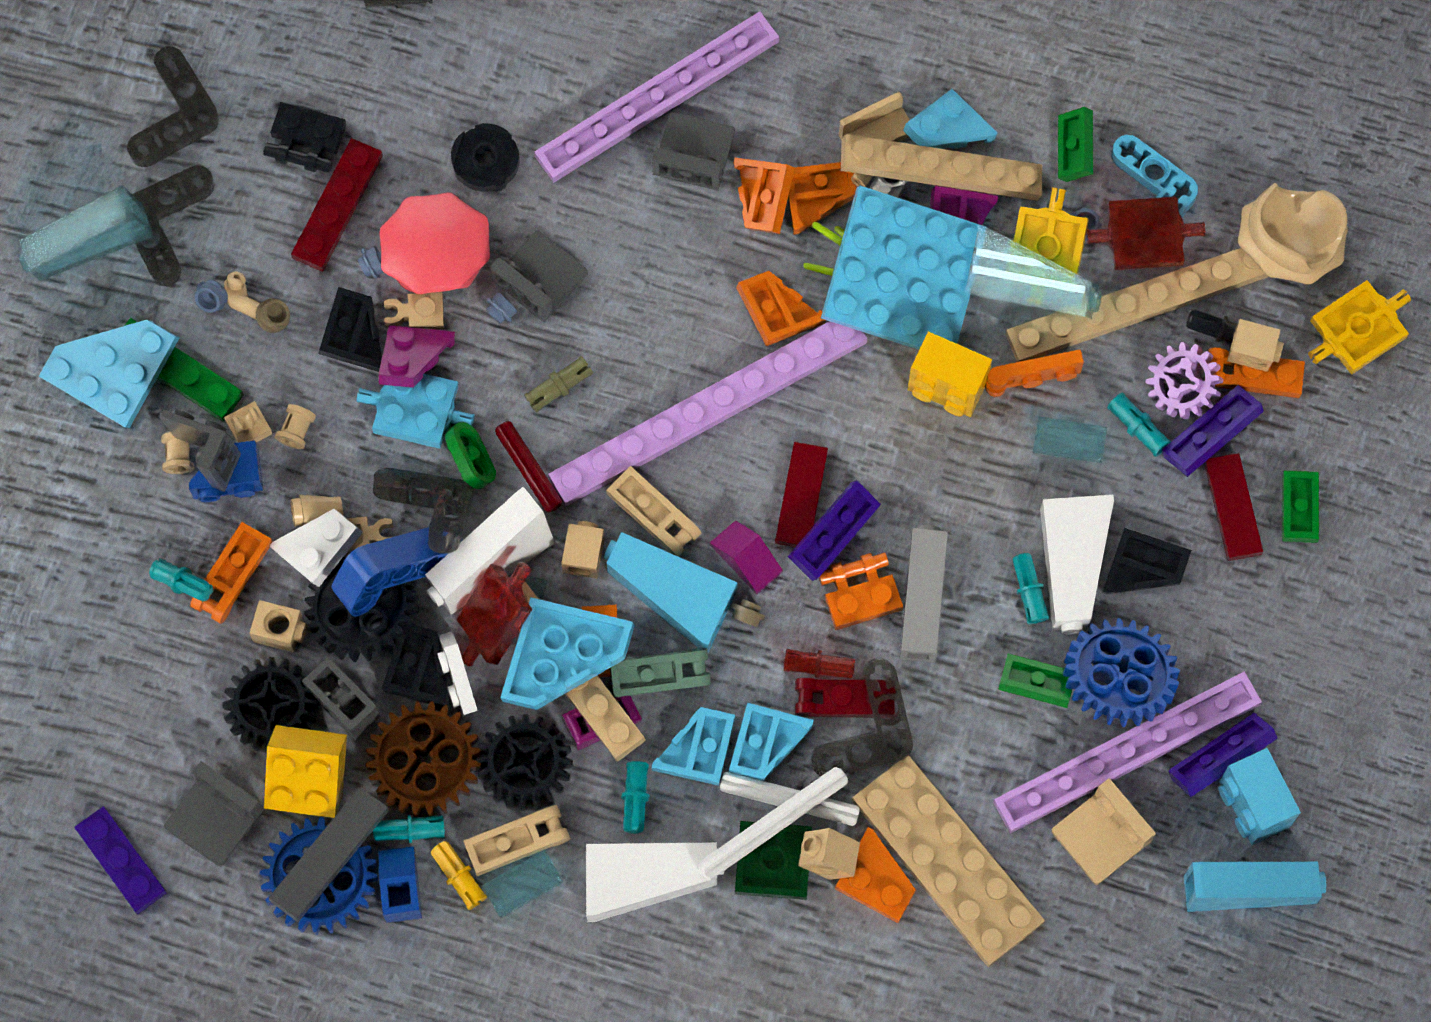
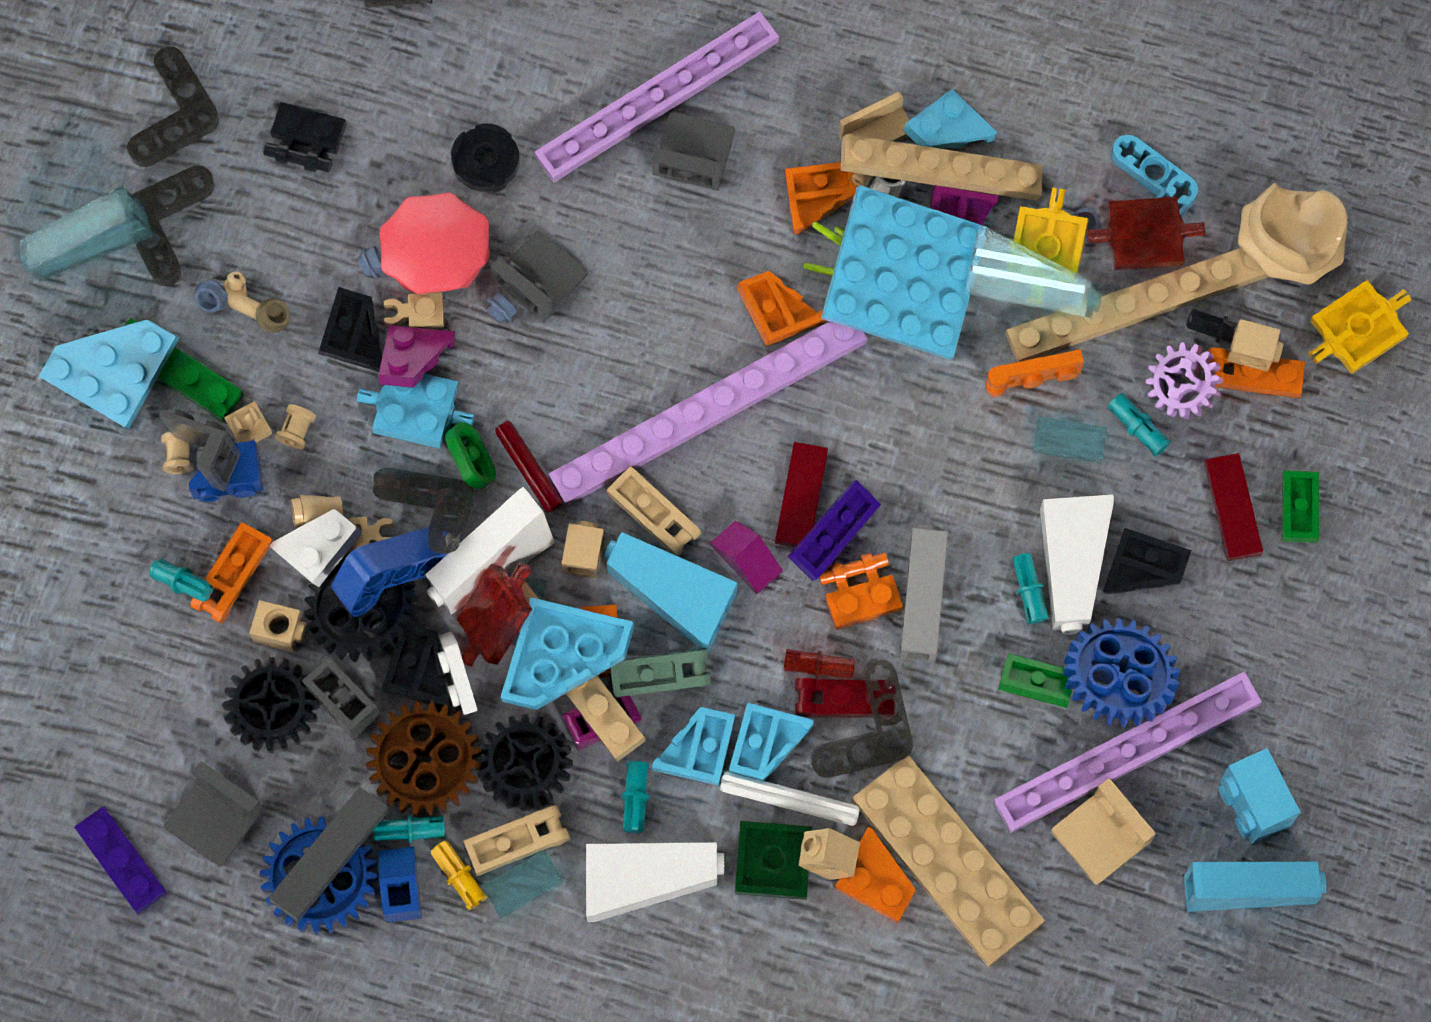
yellow brick [264,725,347,818] -> none
dark red plate [291,138,383,272] -> none
olive pin [524,356,593,413] -> none
white axle [697,767,848,880] -> none
dark tan plate [731,599,766,627] -> none
orange wing [733,157,795,234] -> none
yellow brick [907,331,992,417] -> none
green plate [1058,107,1093,182] -> none
dark purple plate [1162,385,1264,477] -> none
dark purple plate [1168,712,1278,797] -> none

